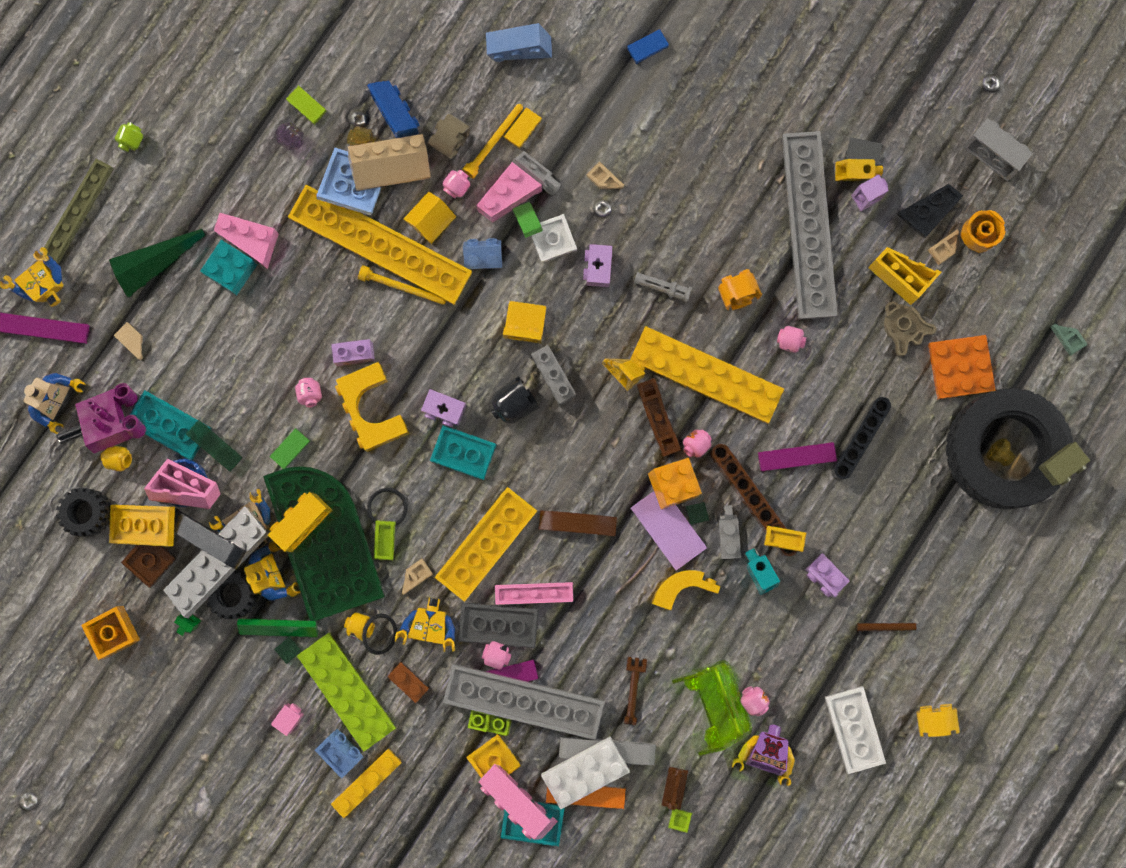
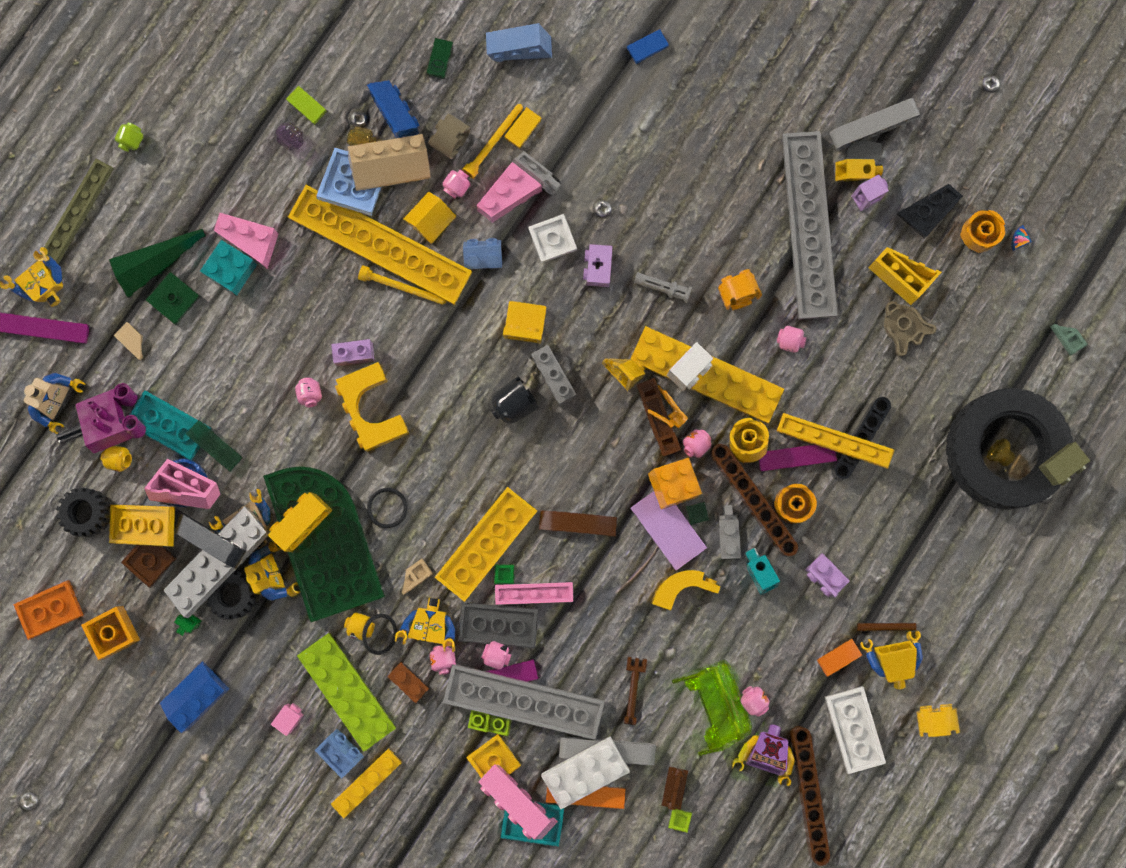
green tile [237,619,318,637] -> none
bright green tile [270,428,311,469] -> none
clear green tile [274,636,302,664] -> none
lime tile [374,520,396,560] -> none
lavender brick [421,389,467,428] -> none
teal tile [430,425,497,480] -> none
bright green tile [513,202,543,238] -> none
tan tile [586,161,624,189] -> none
yellow tile [764,526,806,552] -> none
tan tile [928,230,959,265] -> none
orange plate [928,335,996,400] -> none
light grey brick [963,118,1033,181] -> none
none -> orange tile [13,580,84,640]
none -> dark green plate [145,272,201,325]
none -> blue slope [160,661,229,733]
none -> dark green tile [426,38,454,79]
none -> bright pink head [429,645,456,675]
none -> green tile [494,564,515,584]
none -> light orange plant [648,385,688,428]
none -> white brick [667,342,713,391]
none -> yellow brick [729,418,769,463]
none -> light orange brick [774,484,817,524]
none -> yellow tile [777,413,895,469]
none -> reddish brown beam [791,726,830,866]
none -> orange slope [817,639,863,677]
none -> light grey beam [829,98,921,151]
none -> yellow torso [860,631,923,689]
none -> tile [1011,225,1032,251]

